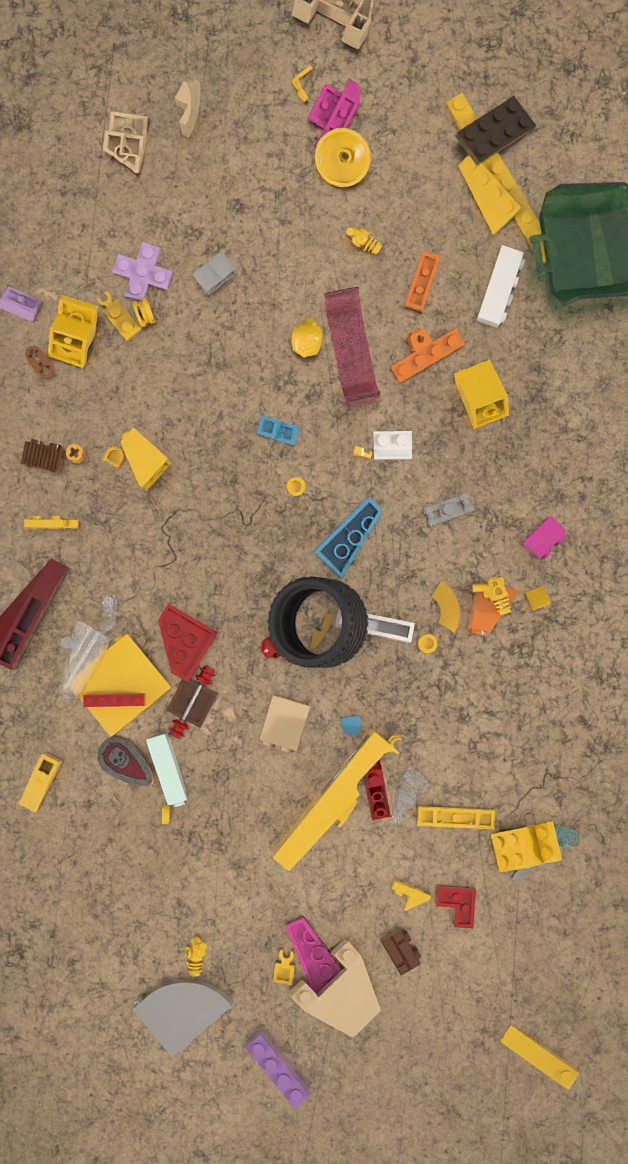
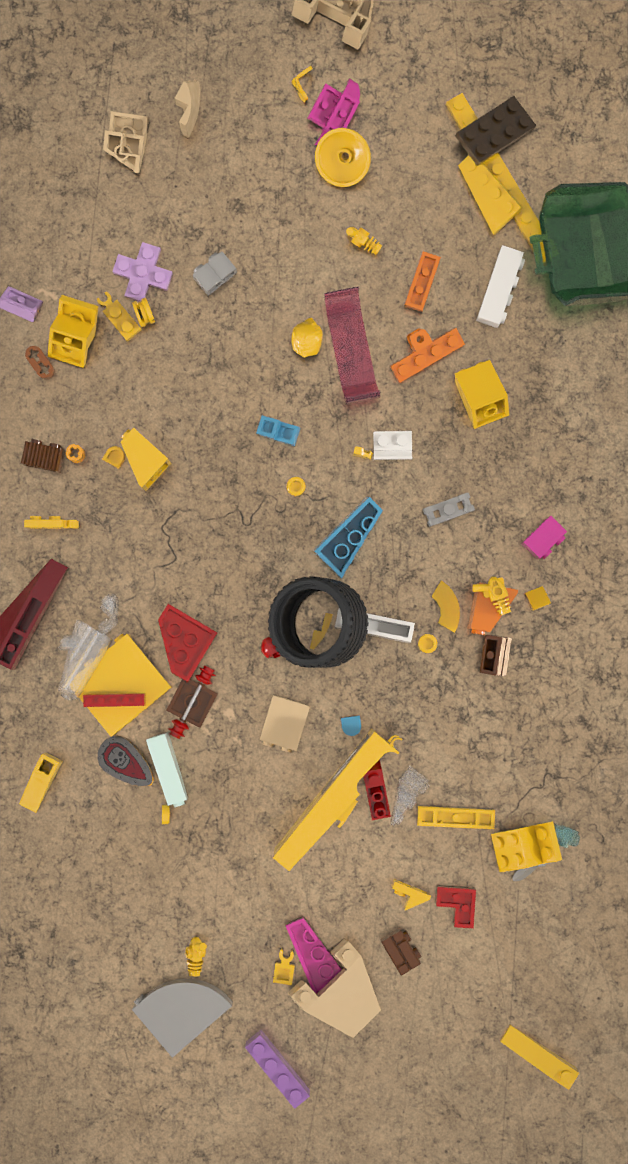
none -> reddish brown brick [480,634,512,676]

